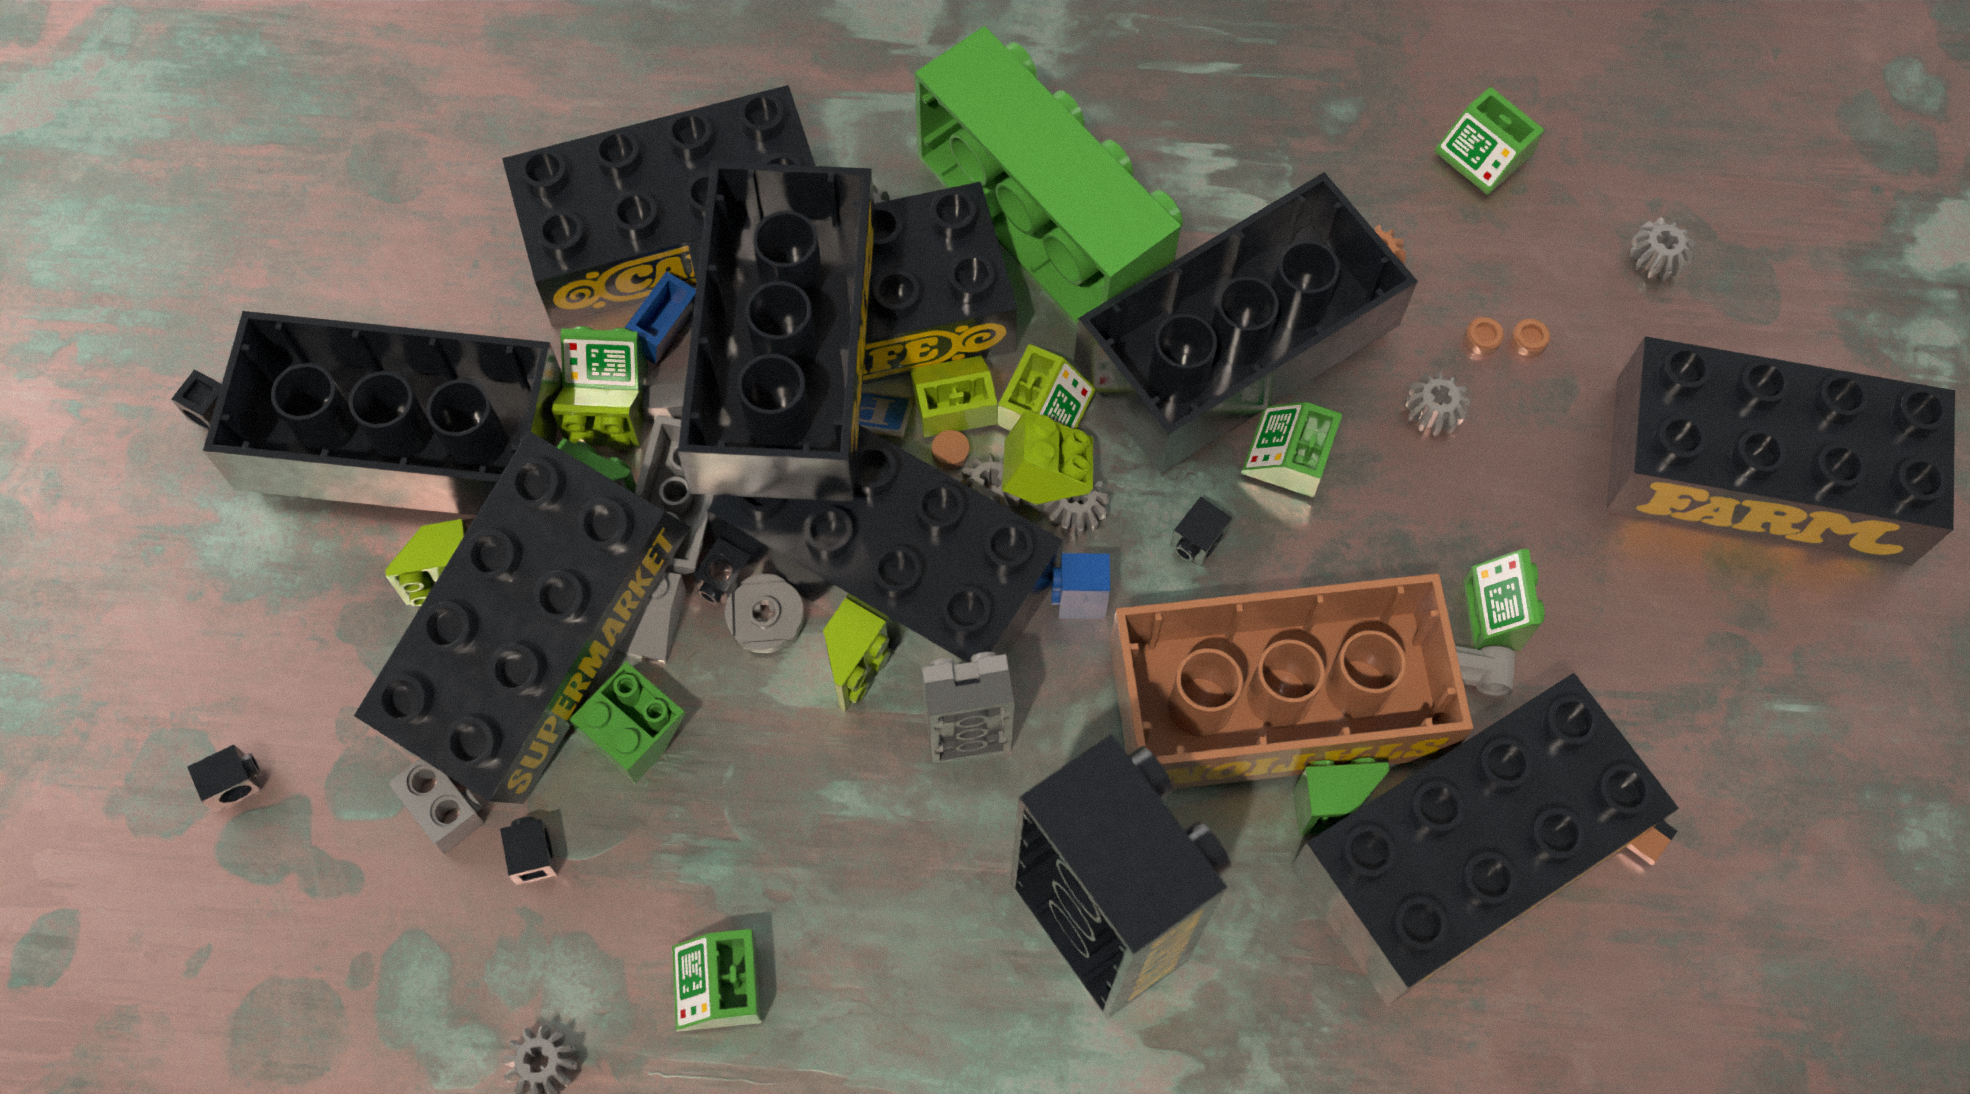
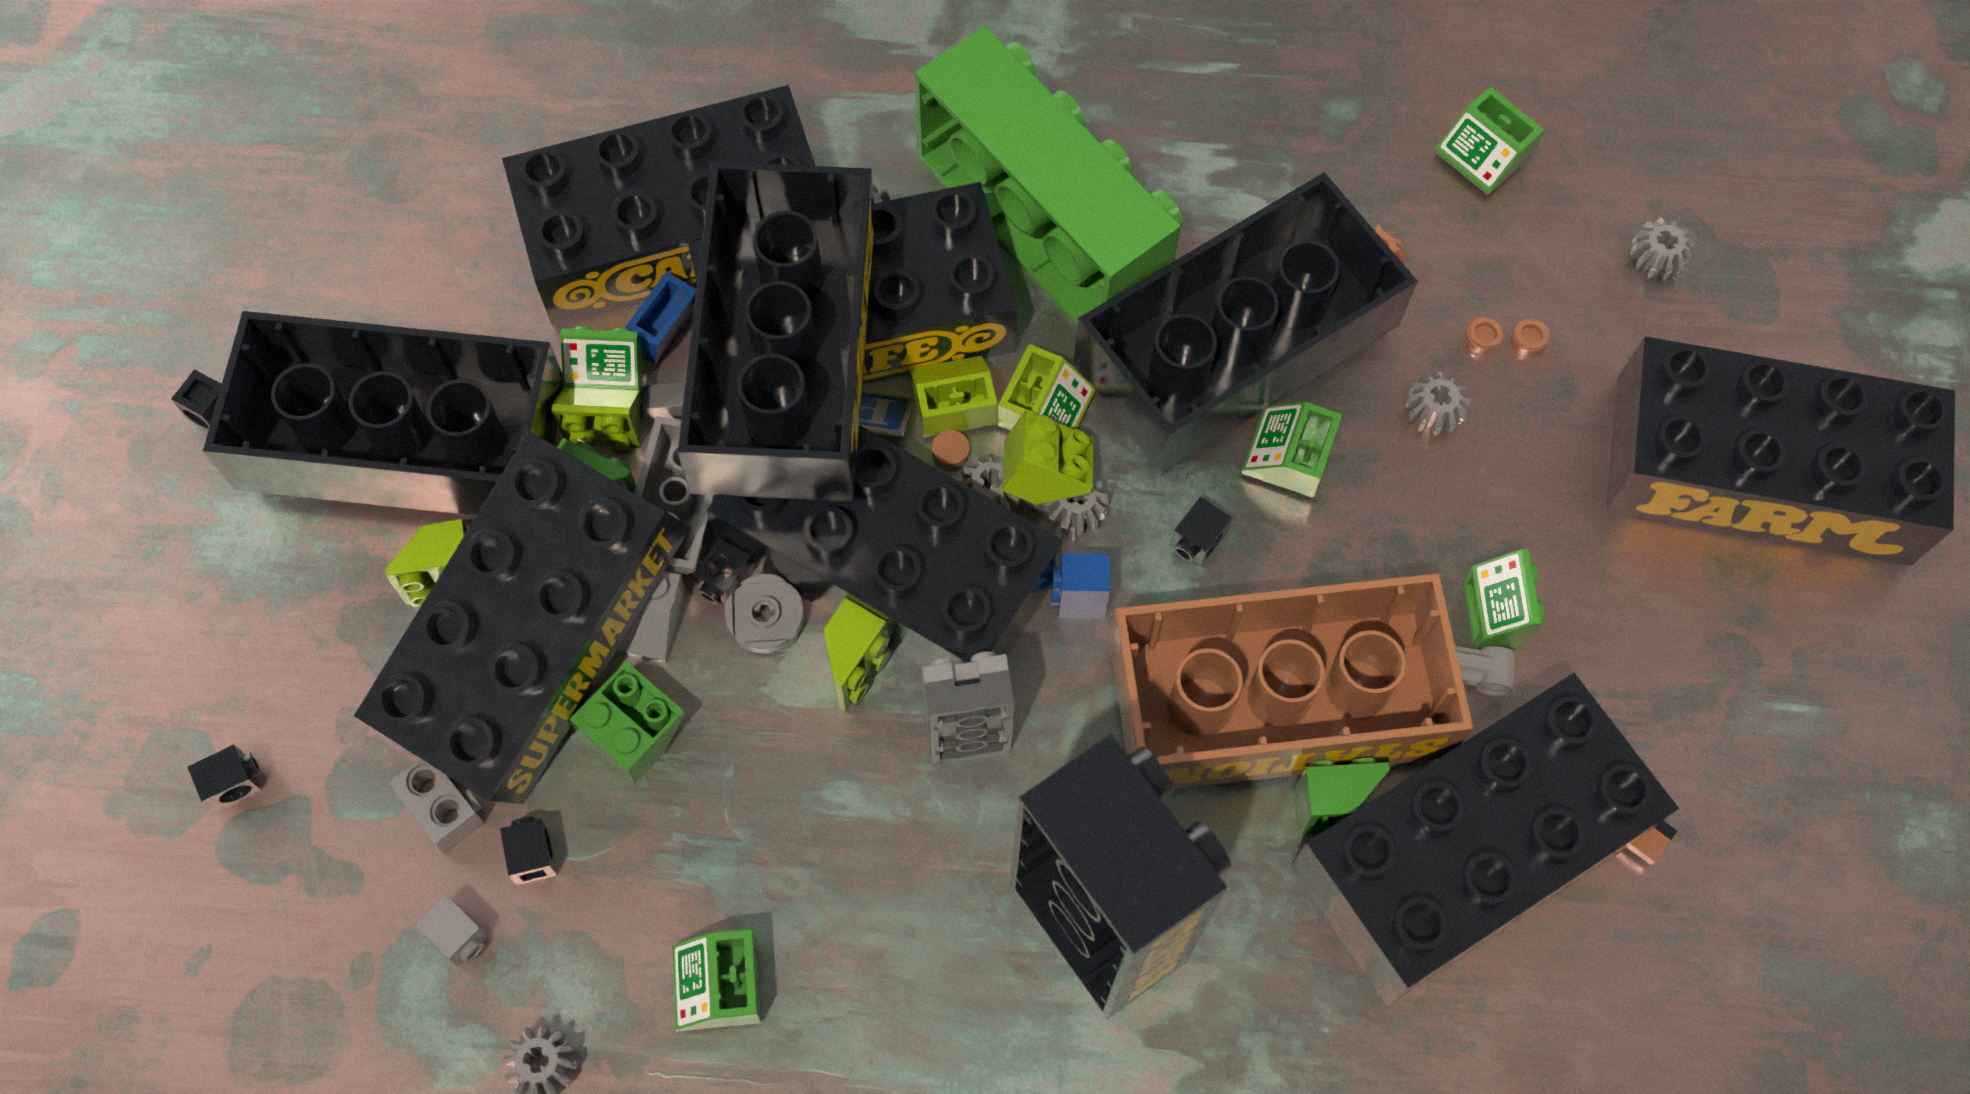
none -> light grey brick [414,894,489,967]

